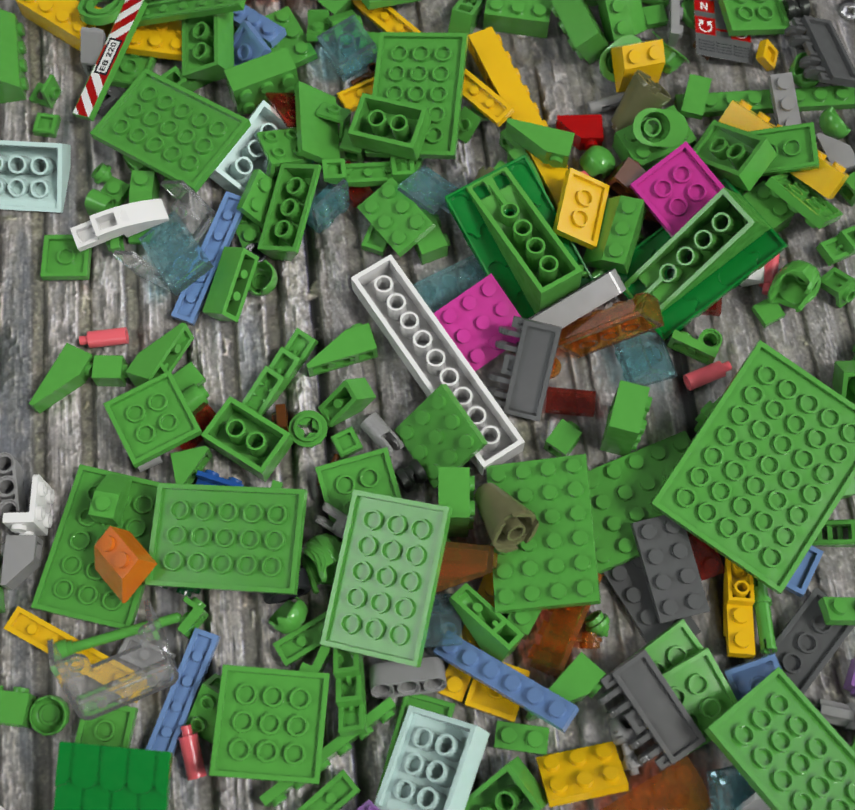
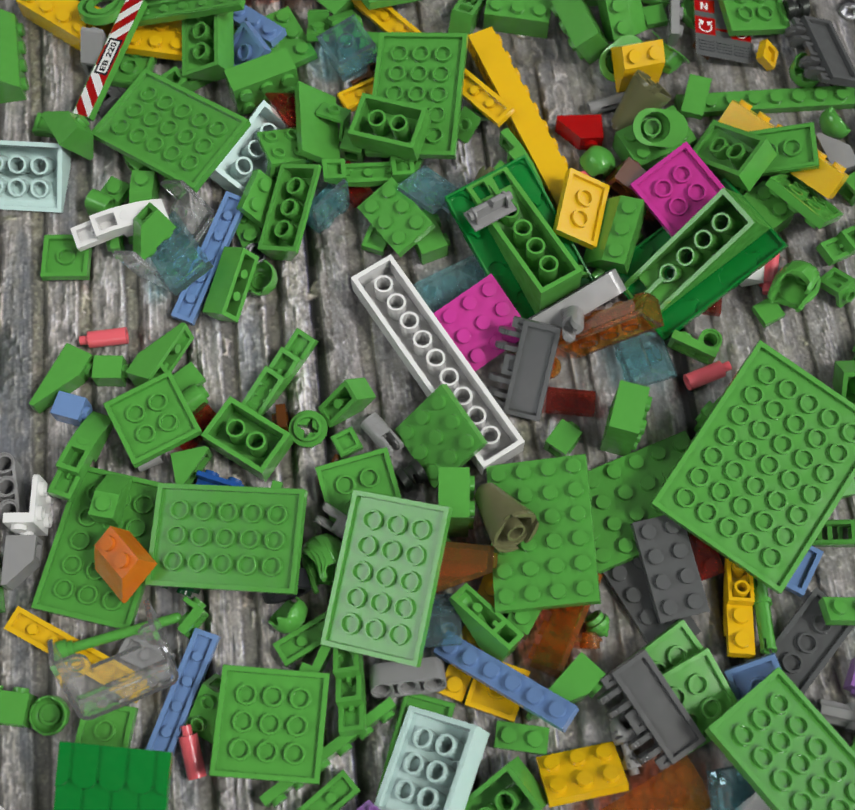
bright green bracket [29,74,62,109] -> none
bright green plate [91,163,112,184] -> none
bright green slope [306,323,378,377] -> none
bright green slope [505,118,575,168] -> none
light grey plate [768,72,801,126] -> none
none -> bright green slope [41,111,94,160]
none -> bright green slope [47,411,114,502]
none -> medium blue brick [50,391,93,427]
none -> bright green slope [133,202,176,261]
none -> light grey hinge [463,191,517,232]
none -> light grey hinge [562,305,584,343]

